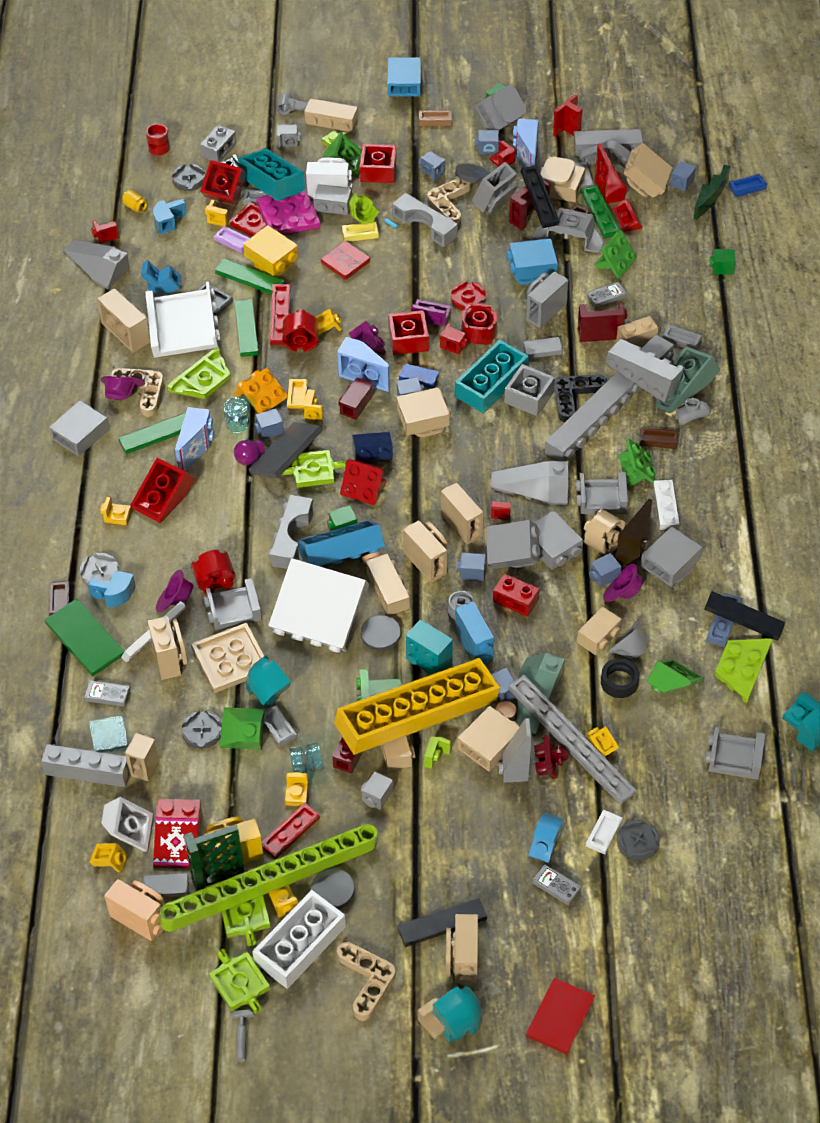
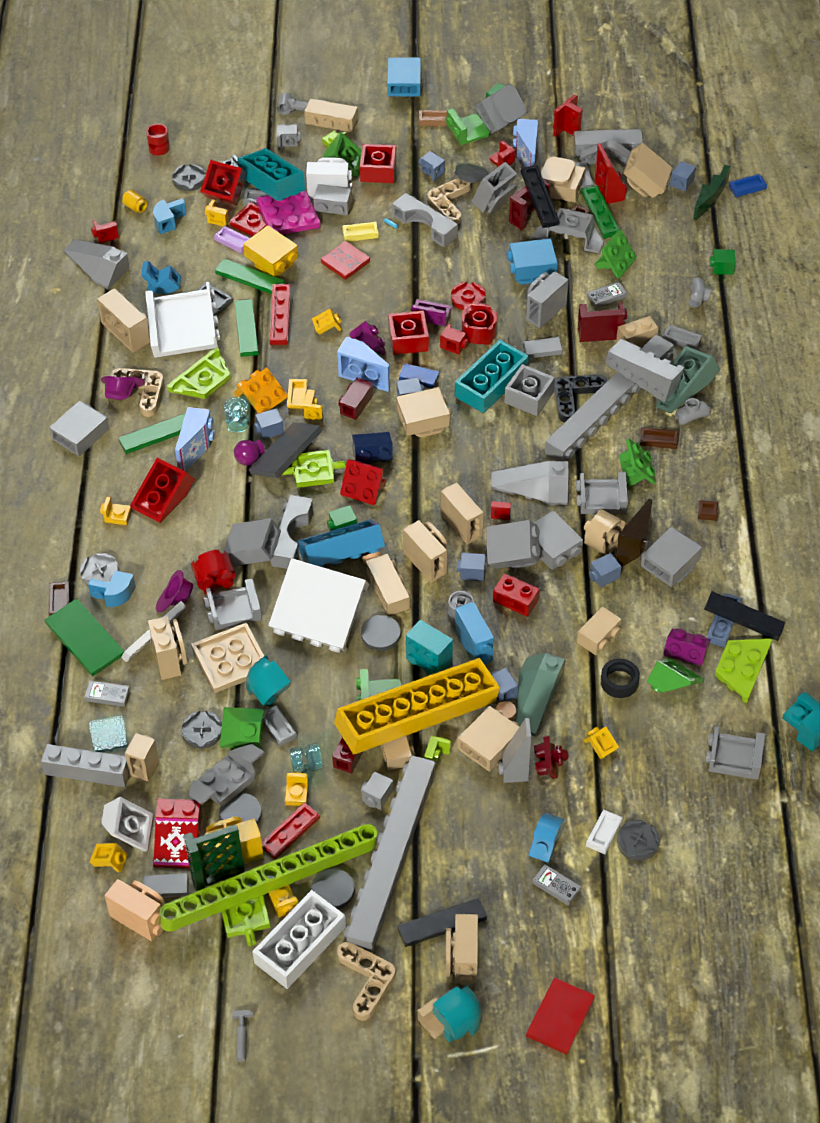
light grey brick [200,125,236,162] -> none
lime plate [209,949,270,1014] -> none
red brick [282,309,319,352] -> none
lime hair [349,193,379,224] -> none
sand blue brick [475,130,499,154] -> none
light grey tile [508,675,637,806] -> none
magenta piece [603,564,644,602] -> none
light grey hat [608,620,648,659] -> none
red slope [613,199,643,232] -> none
white plate [653,480,679,530] -> none
none -> light grey piece [189,744,265,806]
none -> tile [219,793,261,825]
none -> light grey brick [223,518,281,566]
none -> light grey brick [344,755,435,953]
none -> bright green bracket [445,108,490,145]
none -> magenta bracket [663,628,710,666]
none -> light grey piece [688,277,711,308]
none -> reddish brown tile [698,500,718,521]

